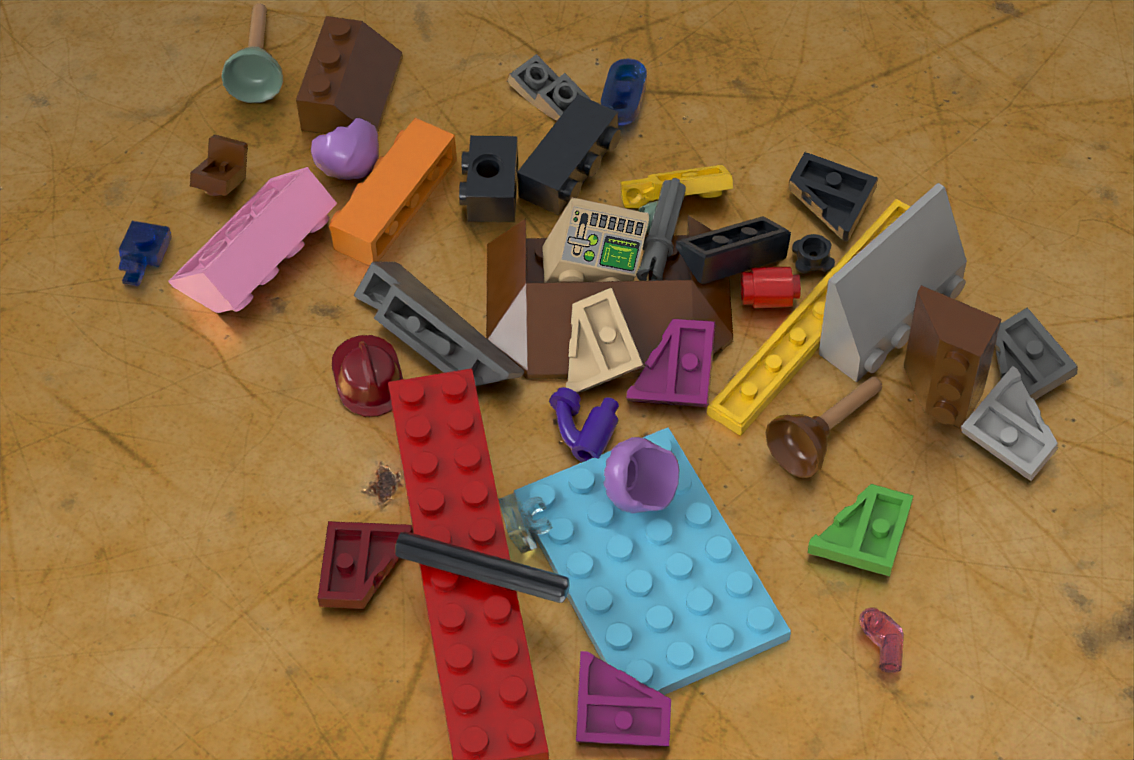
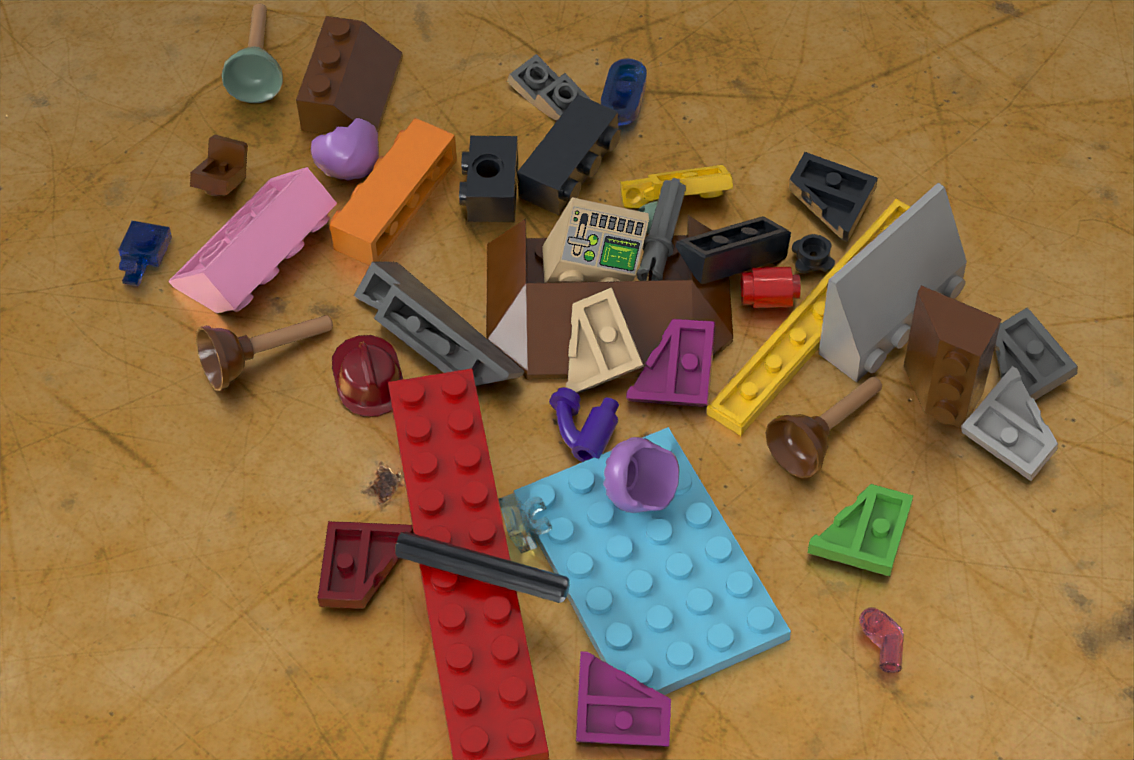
none -> reddish brown piece [196,315,333,391]

